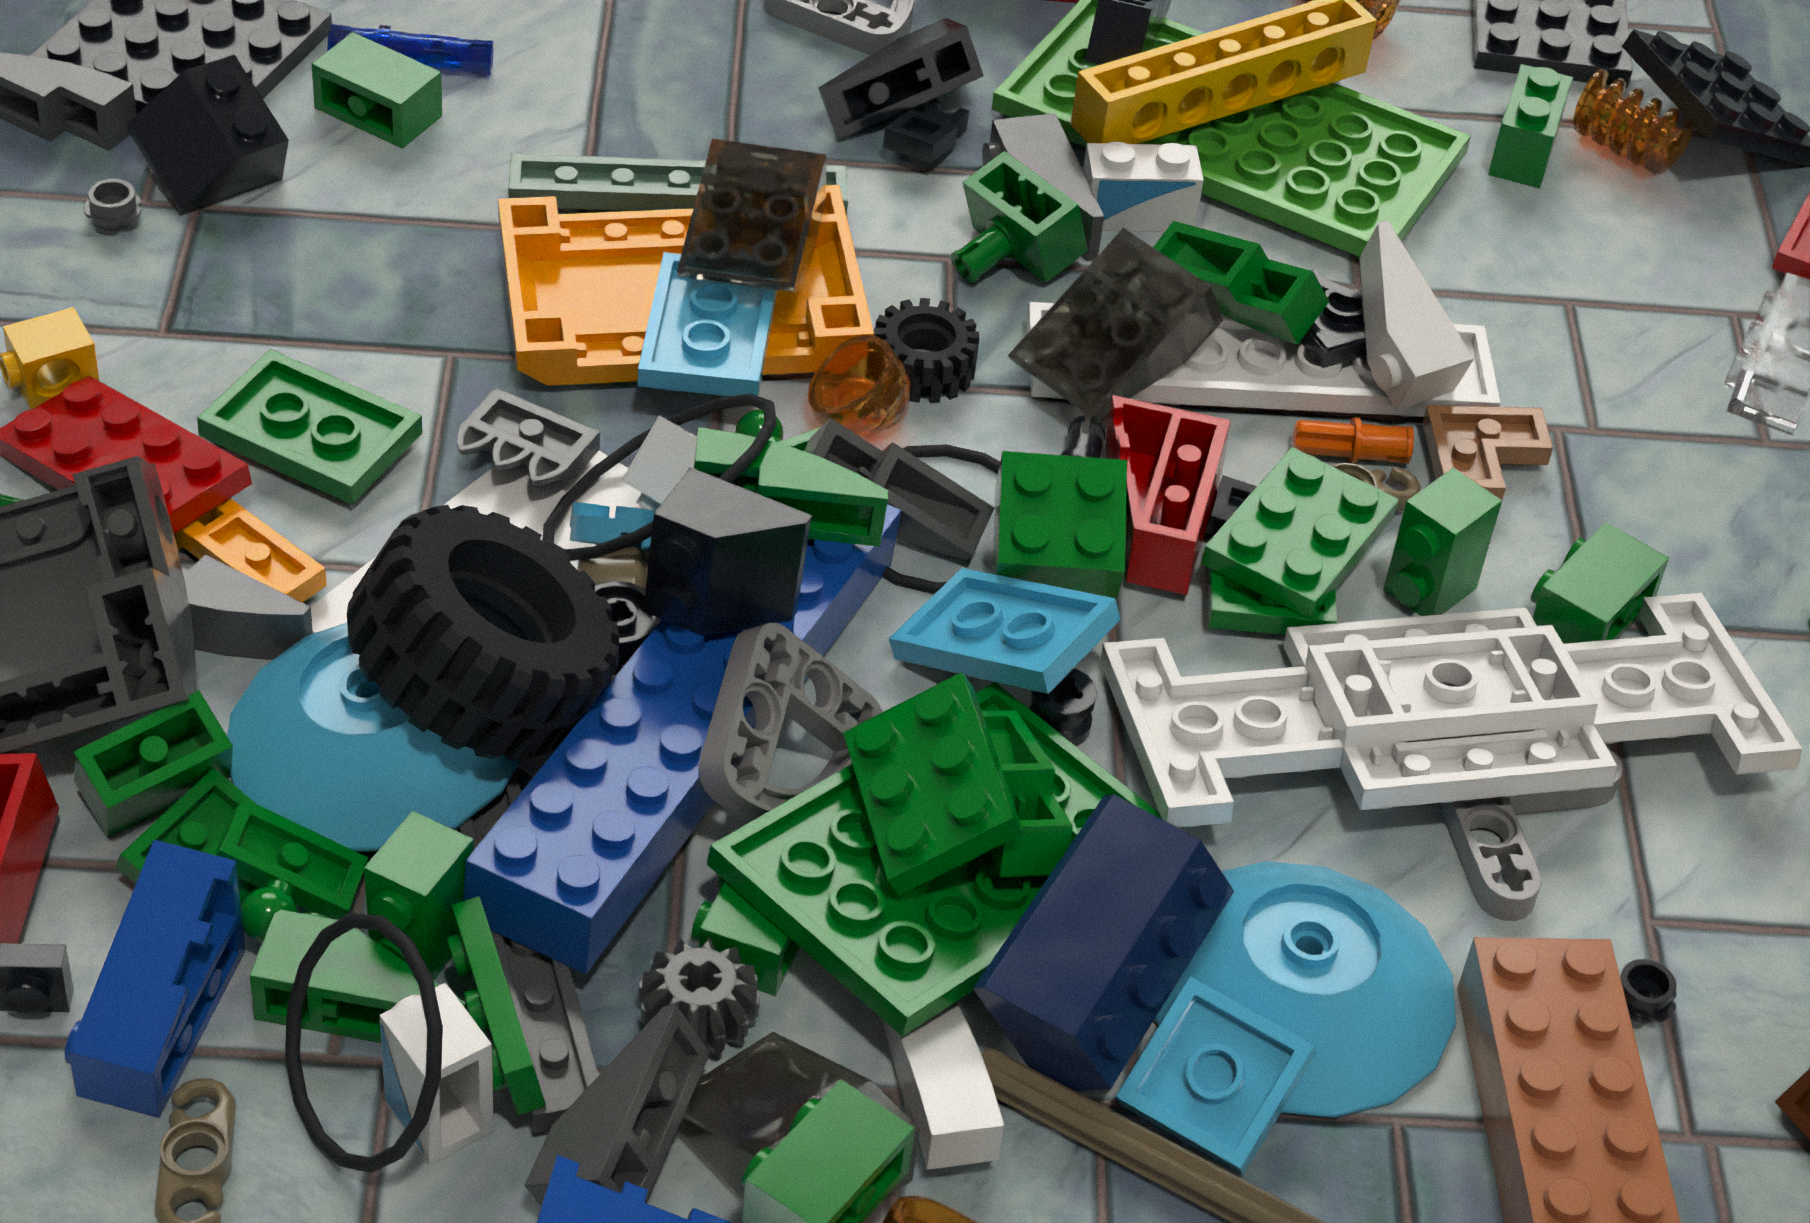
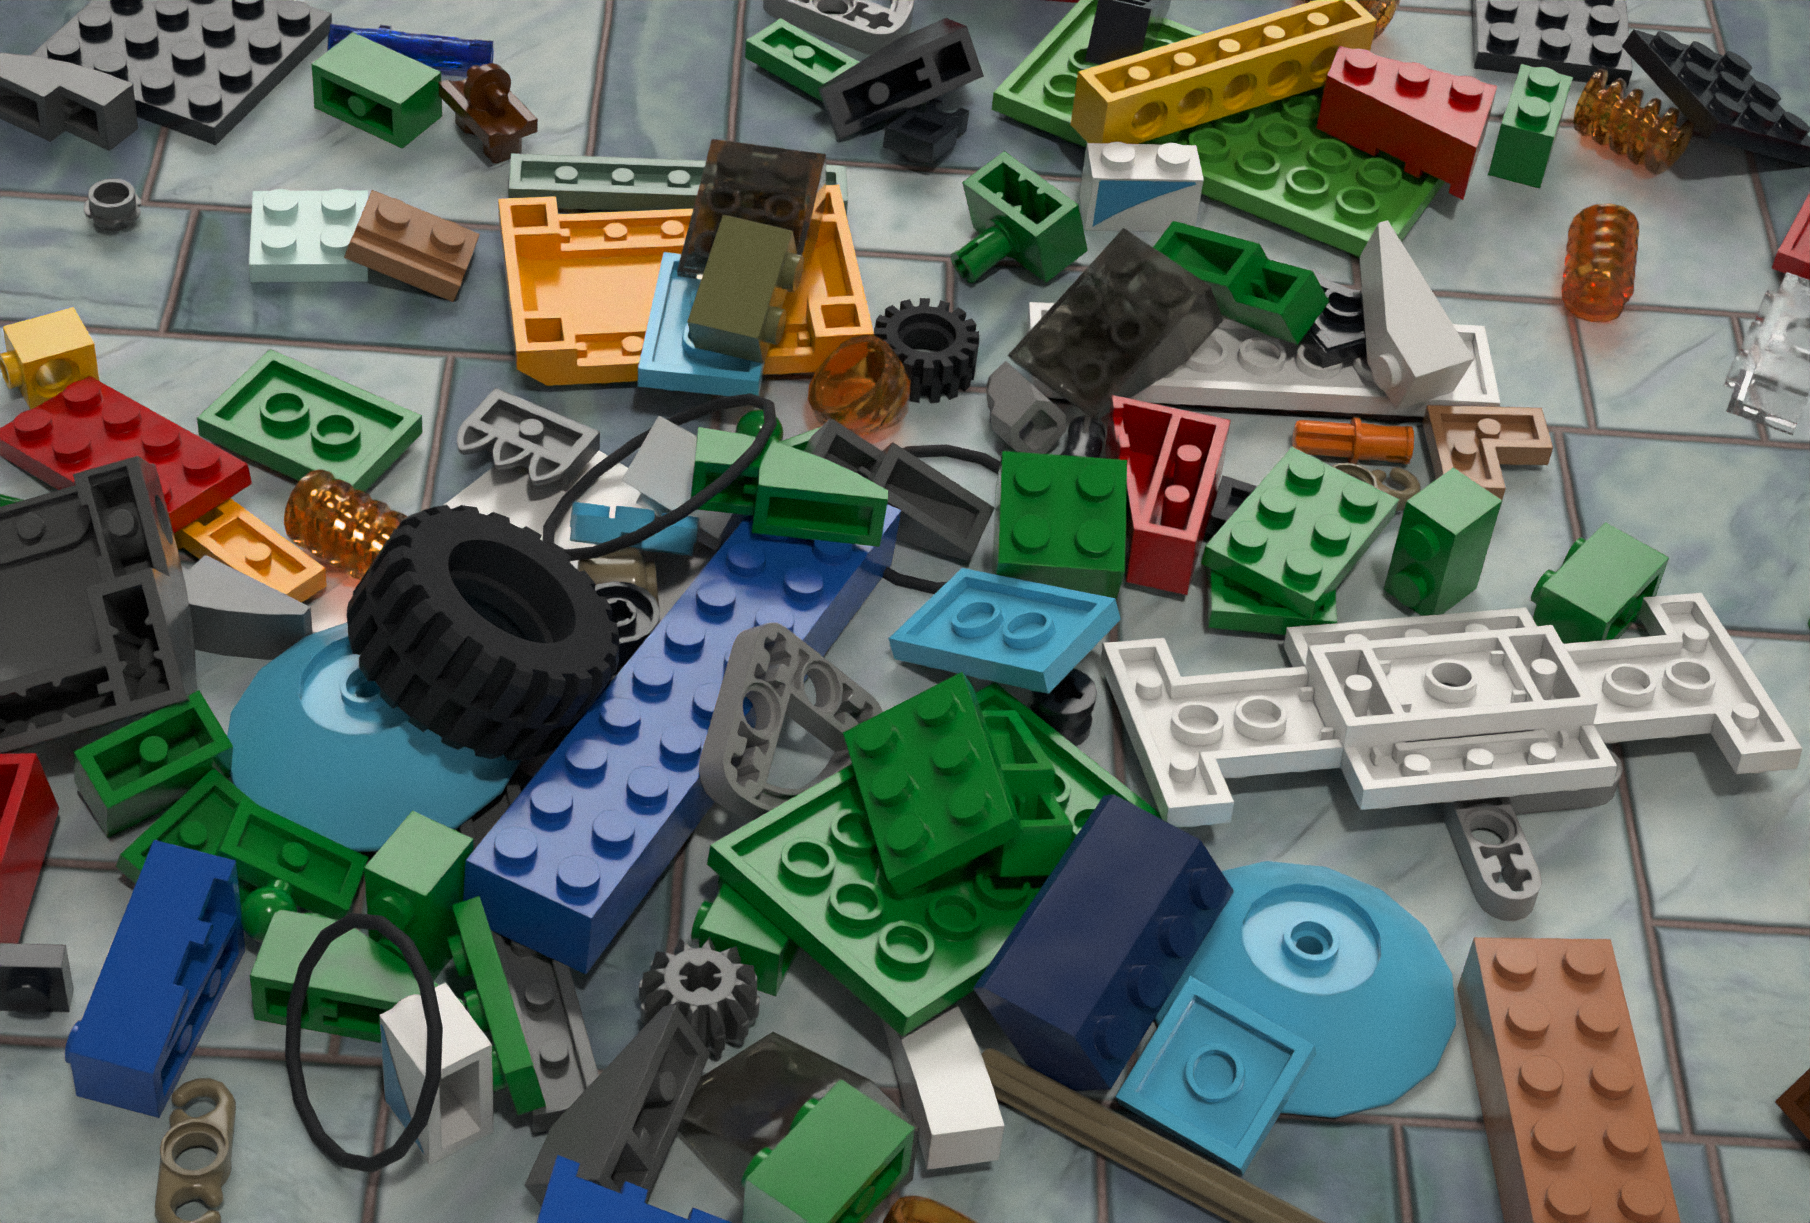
black slope [127,54,289,216] -> none
black slope [643,467,812,636] -> none
slope [982,113,1104,261] -> none
black plate [1620,959,1677,1023] -> none
none -> light aqua plate [249,189,369,283]
none -> clear orange piece [284,469,407,580]
none -> medium nougat plate [344,190,480,302]
none -> reddish brown hips [438,63,538,163]
none -> olive brick [687,215,804,364]
none -> green plate [745,18,859,102]
none -> light grey rock [986,361,1066,454]
none -> red wedge [1316,46,1497,200]
none -> clear orange piece [1562,203,1639,322]

